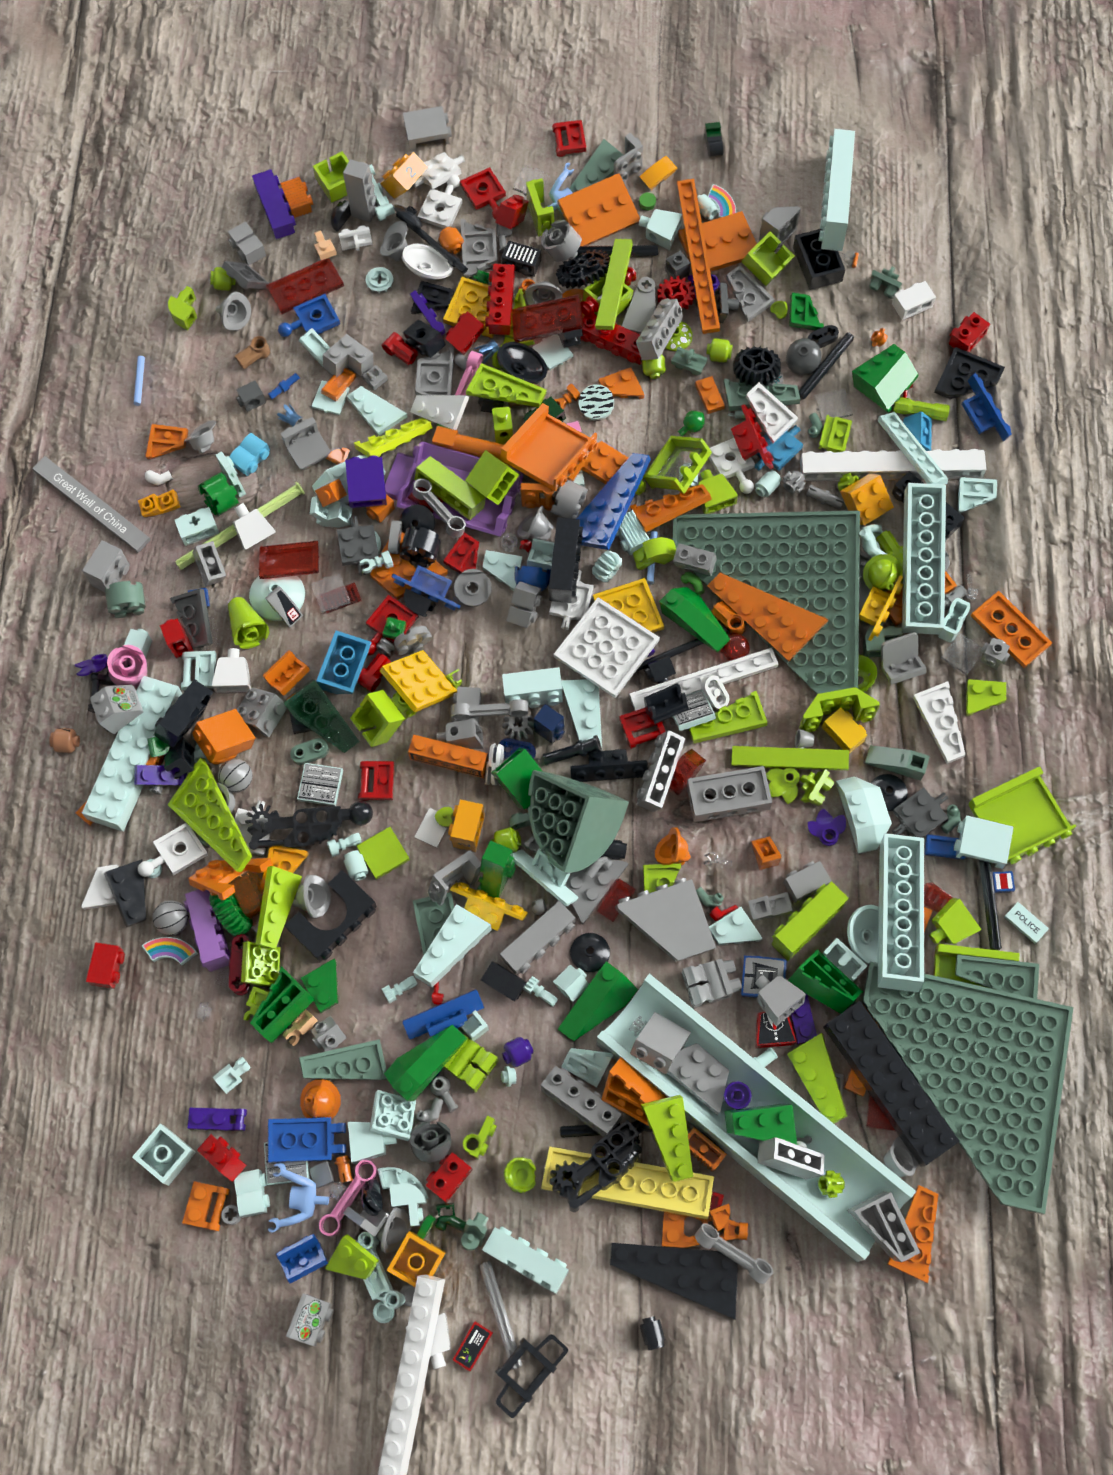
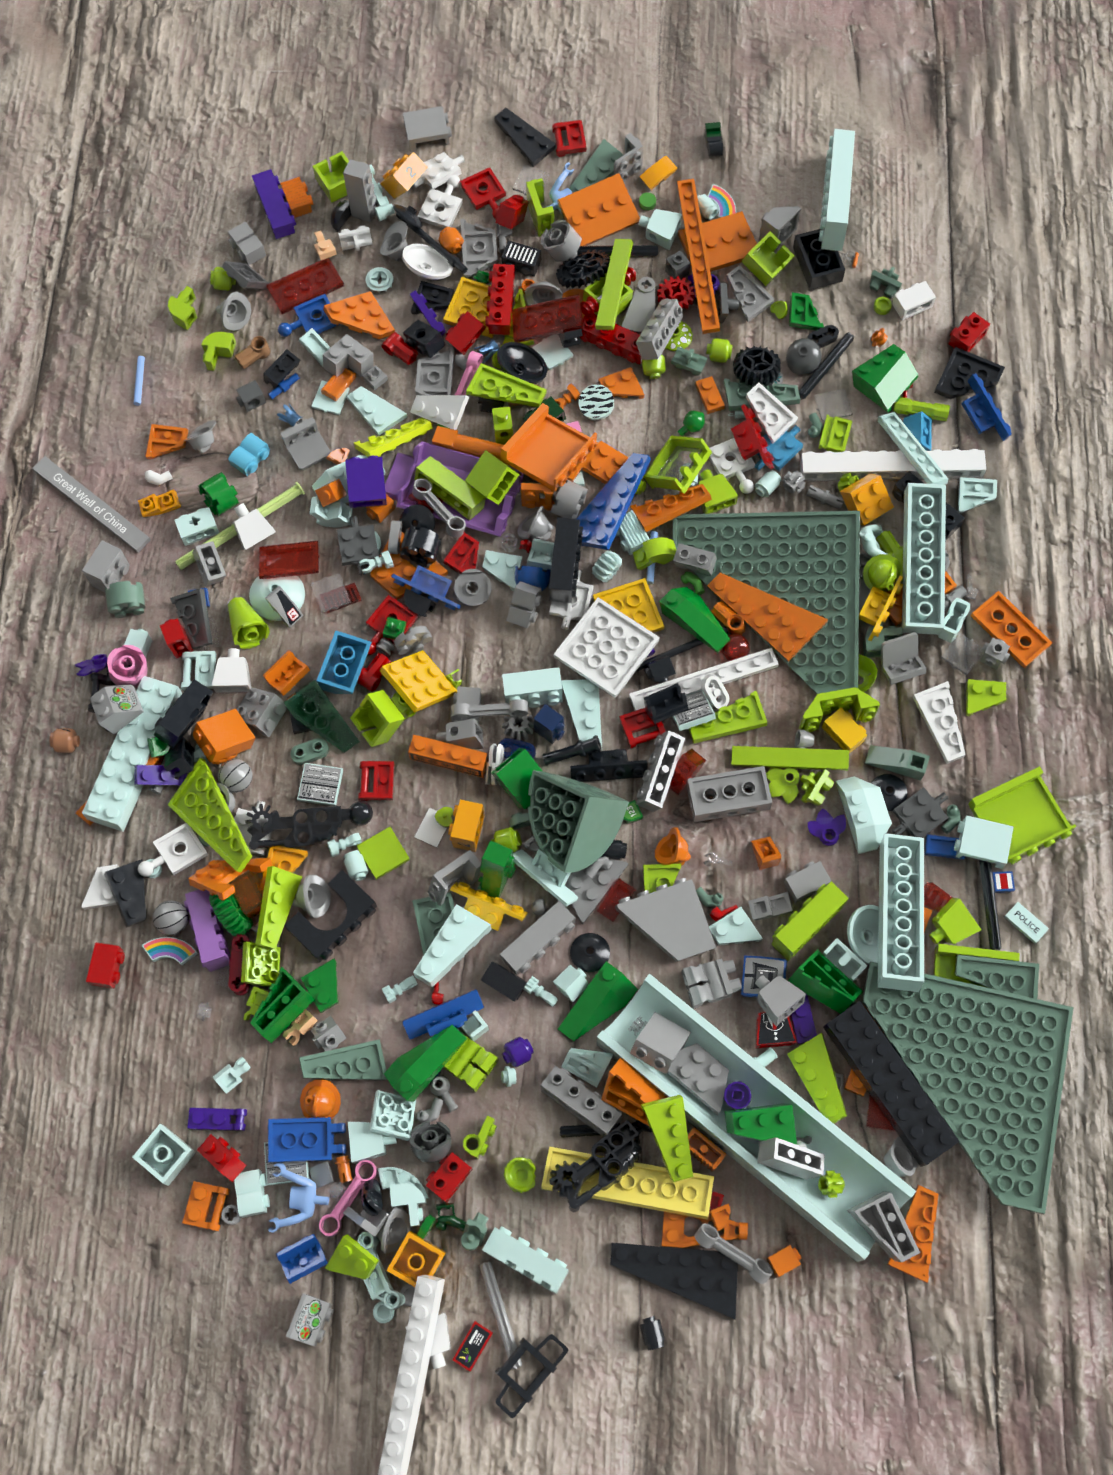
light aqua wing [215,451,246,498] -> none
none -> lime brick [201,332,236,371]
none -> black hinge [263,349,301,389]
none -> orange plate [323,291,395,339]
none -> black wing [495,108,556,167]
none -> tile [623,800,643,823]
none -> orange brick [766,1245,801,1278]
none -> lime tile [873,297,892,315]

